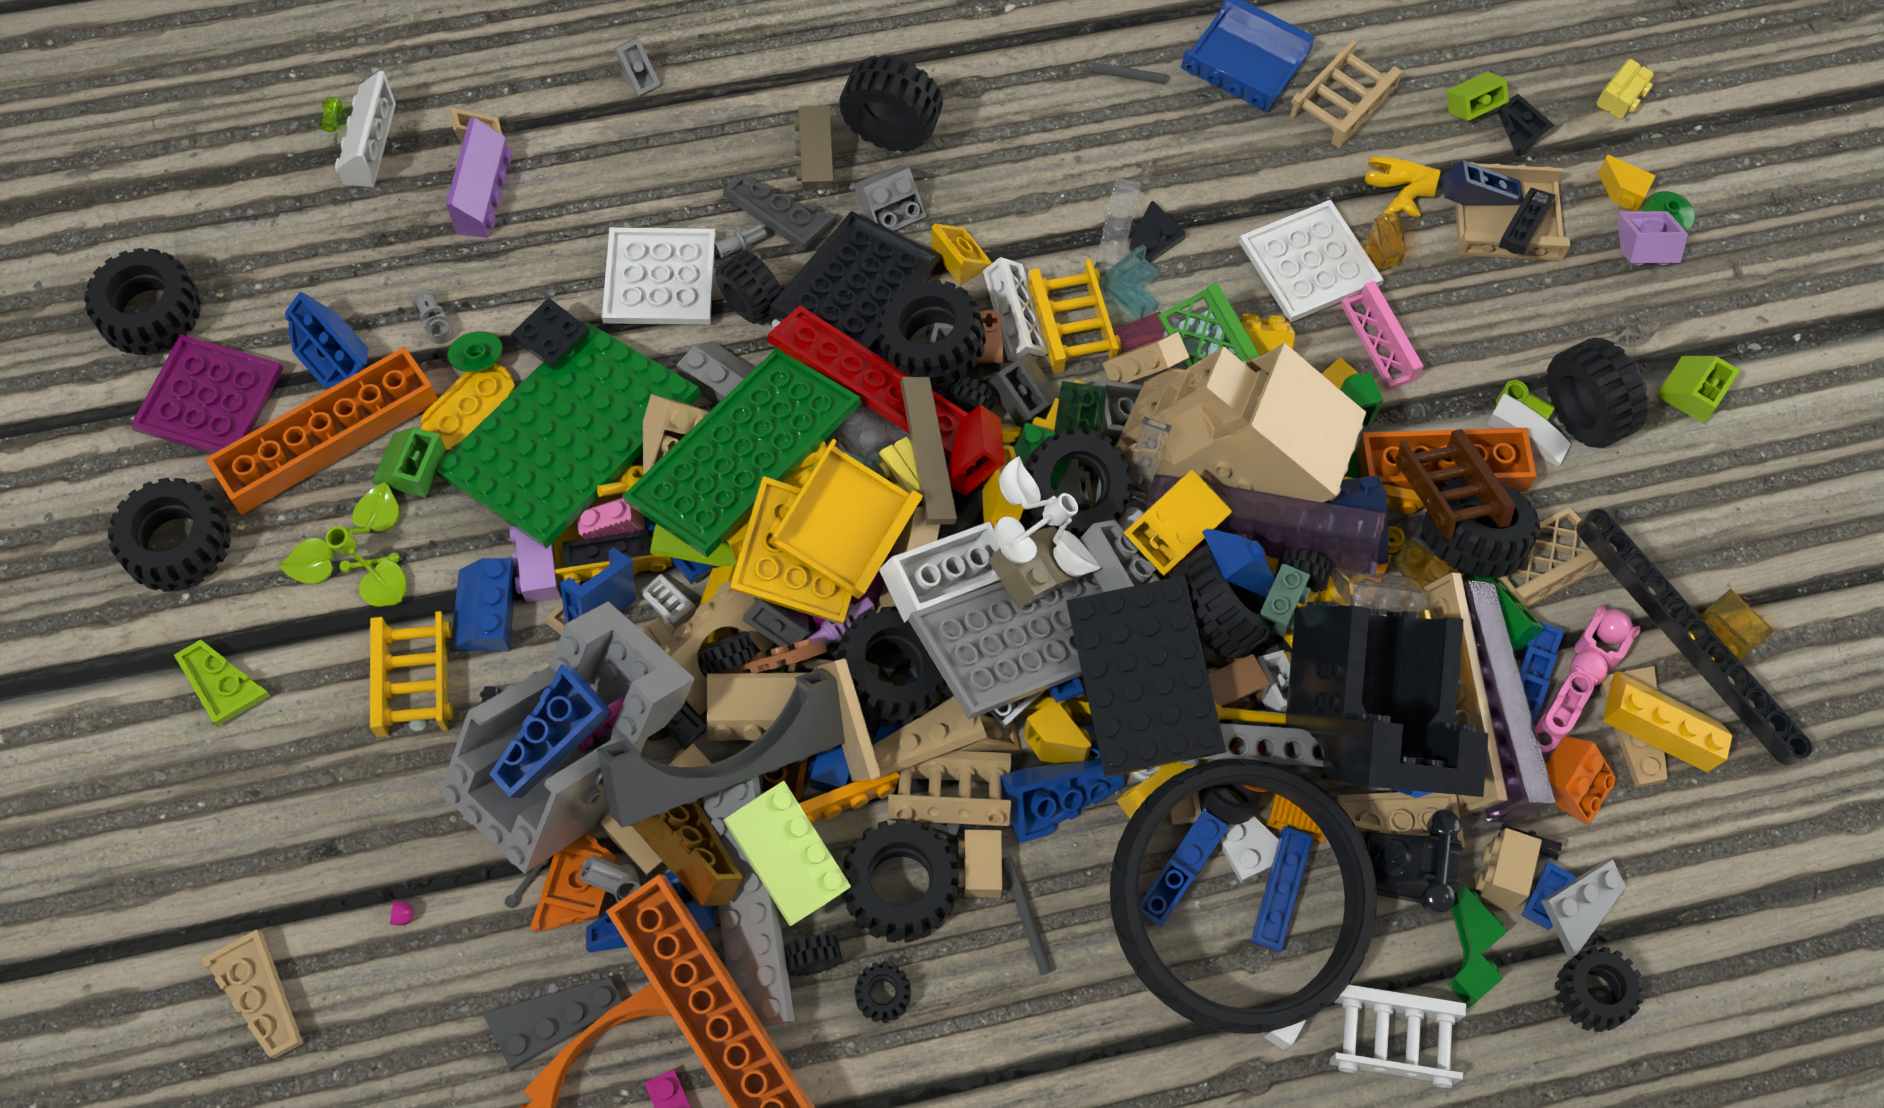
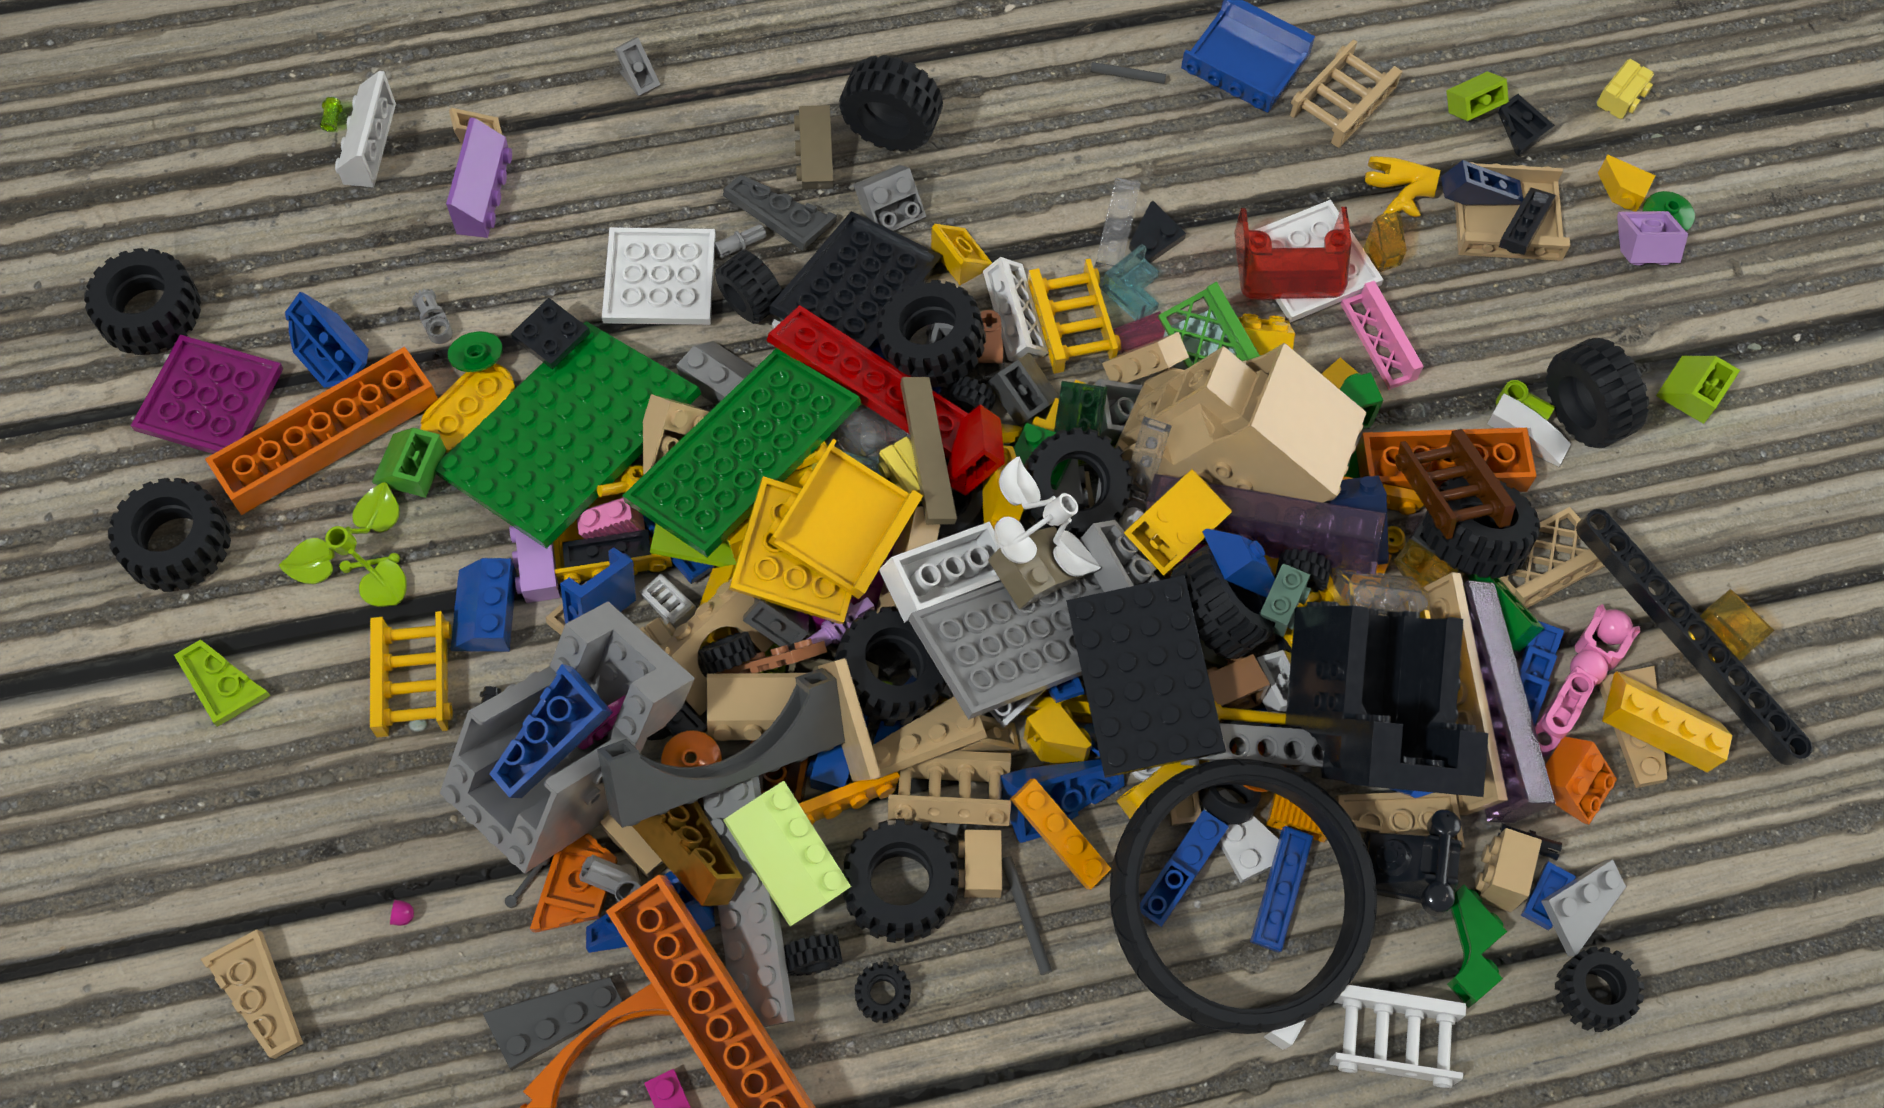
none -> orange dish [661,731,722,767]
none -> light orange plate [1010,779,1111,890]
none -> clear red windscreen [1234,207,1352,299]

